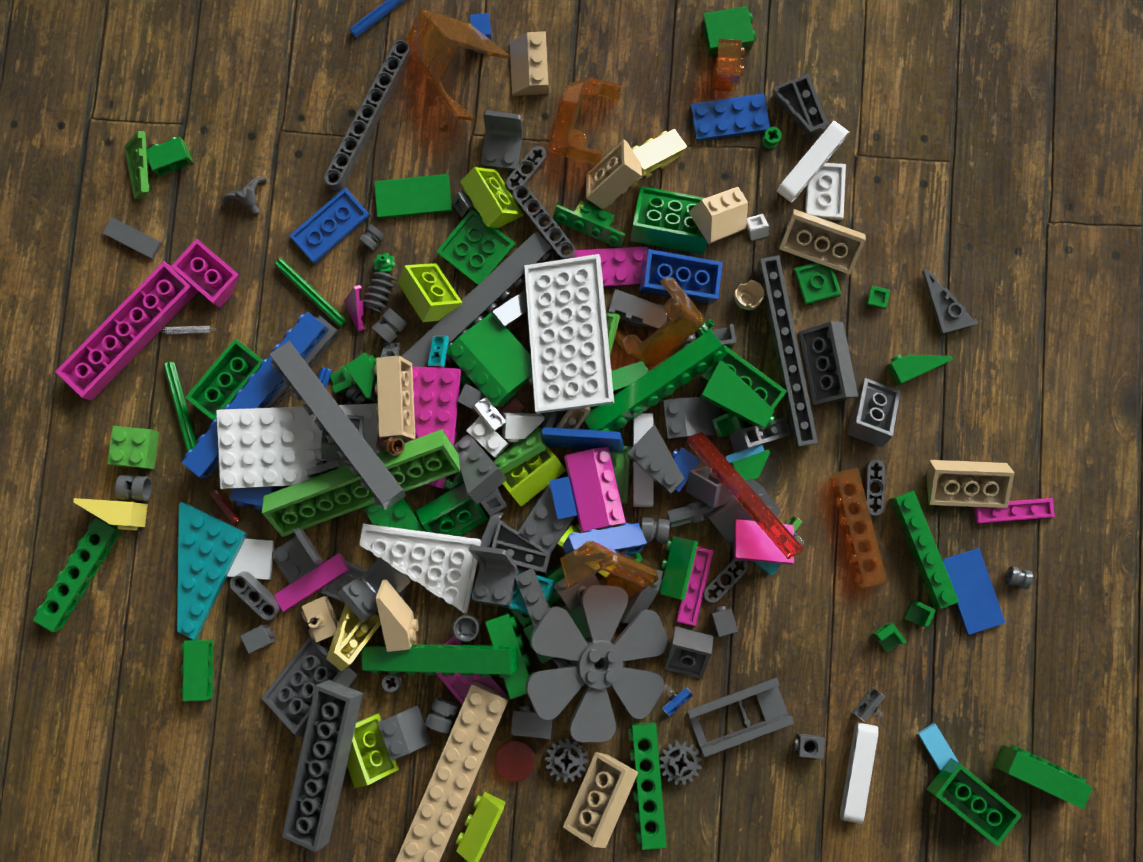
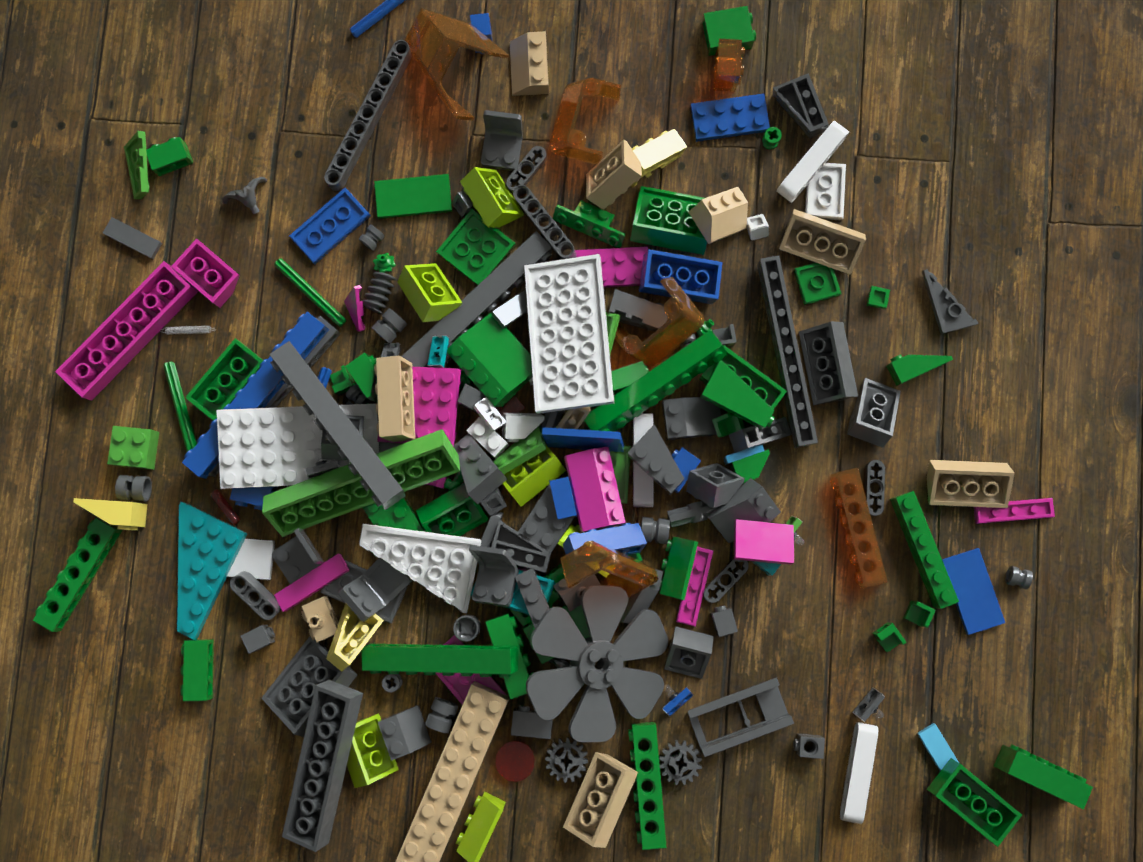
reddish brown cone [376,436,405,456] -> none
tan slope [376,579,419,652] -> none
clear red tile [686,432,804,559] -> none
tan hair [734,280,765,310] -> none

